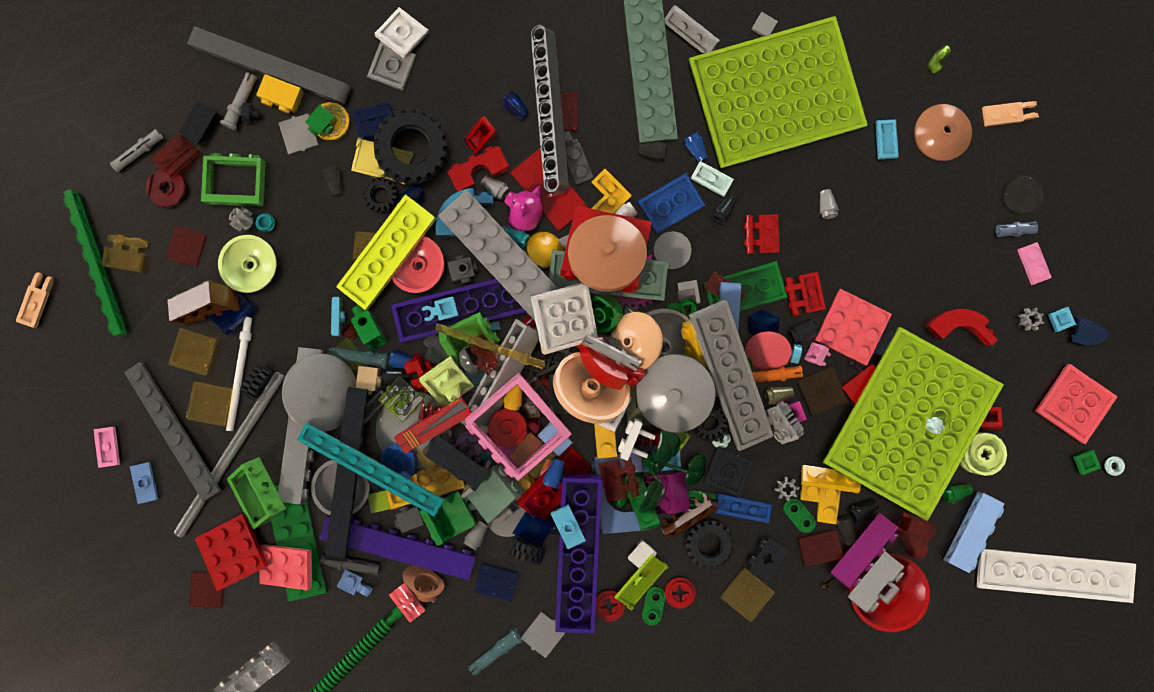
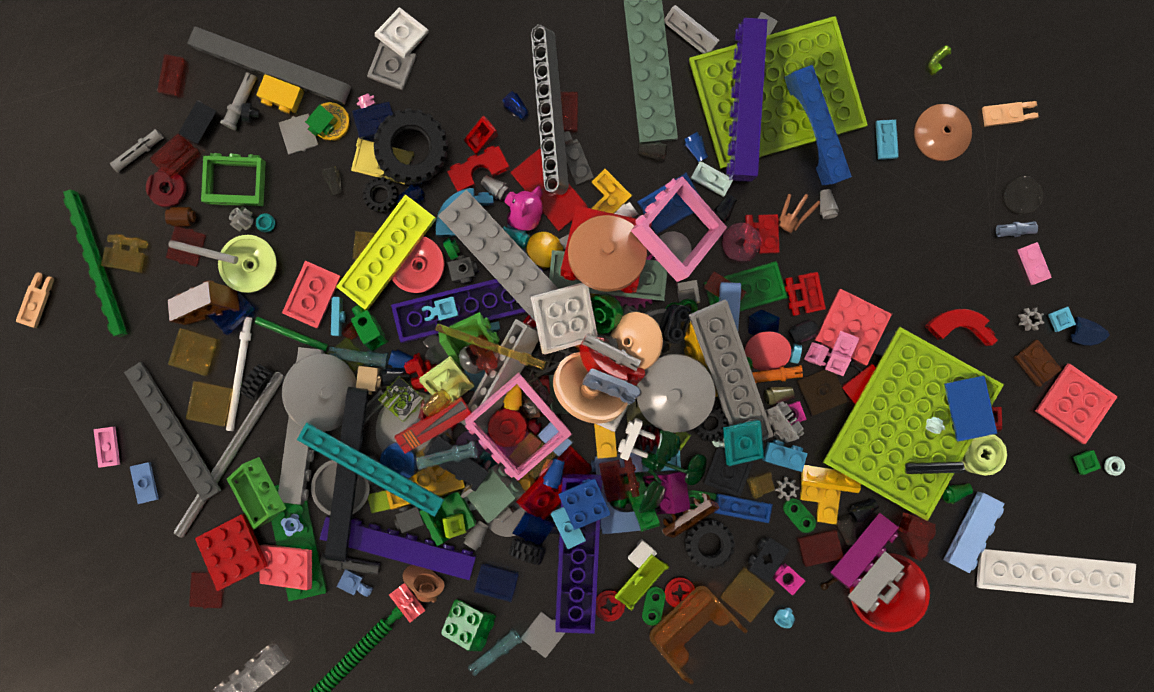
none -> clear red plate [157,54,185,96]
none -> reddish brown brick [165,207,196,226]
none -> light grey bar [169,240,238,264]
none -> green bar [255,317,329,352]
none -> light blue plate [281,513,304,536]
none -> coral plate [282,261,342,329]
none -> bright pink plate [356,94,375,109]
none -> clear light blue pin [416,441,478,470]
none -> clear yellow cone [422,389,452,417]
none -> green bracket [441,600,496,652]
none -> lime tile [442,514,466,538]
none -> green plate [443,238,460,260]
none -> blue hinge [558,479,611,530]
none -> sand blue hinge [583,368,641,404]
none -> bright pink window [631,176,727,282]
none -> clear orange windscreen [649,586,748,685]
none -> black brick [660,304,692,343]
none -> clear pink plate [722,223,761,262]
none -> teal plate [723,420,764,466]
none -> dark purple brick [726,18,768,182]
none -> clear yellow panel [747,472,775,499]
none -> dark azure brick [762,440,808,472]
none -> dark pink brick [773,563,805,596]
none -> medium azure tile [774,608,795,628]
none -> nougat plant [778,194,820,233]
none -> blue arch [784,65,852,185]
none -> bright pink slope [825,331,859,376]
none -> black axle [905,462,965,474]
none -> blue tile [944,376,997,442]
none -> reddish brown plate [1014,339,1062,387]

